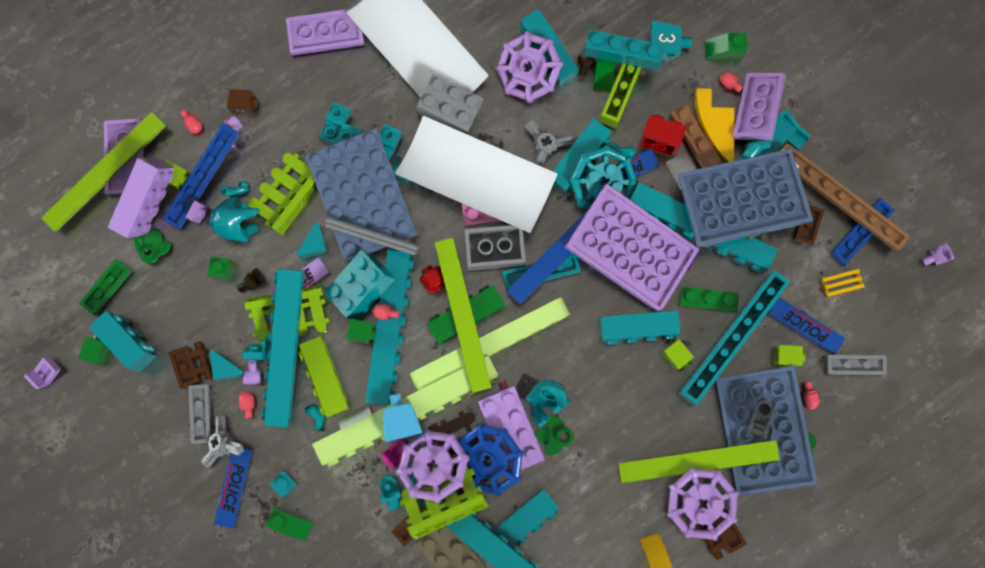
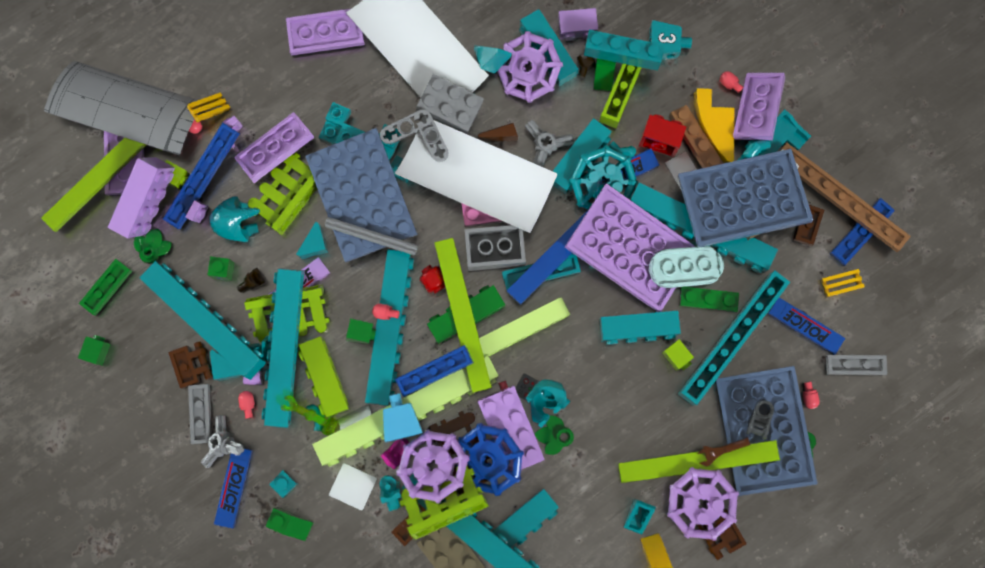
lavender bracket [24,356,61,389] -> none
teal brick [89,311,157,372] -> none
teal arm [221,181,249,197] -> none
reddish brown brick [227,89,258,114] -> none
teal brick [324,250,396,320] -> none
green slope [705,33,747,59] -> none
lime brick [774,345,806,367] -> none
lavender piece [922,243,954,266] -> none
none -> light grey sticker [44,61,199,155]
none -> teal brick [140,261,267,380]
none -> yellow tile [187,93,230,122]
none -> lavender plate [234,112,314,183]
none -> clear neon green piece [280,395,337,436]
none -> white sticker [329,463,377,510]
none -> light grey beam [380,110,449,162]
none -> blue tile [395,345,474,397]
none -> teal slope [474,45,512,73]
none -> reddish brown slope [478,123,518,142]
none -> lavender brick [558,8,598,41]
none -> teal slope [624,499,656,535]
none -> light aqua tile [649,246,724,288]
none -> reddish brown piece [697,437,750,466]

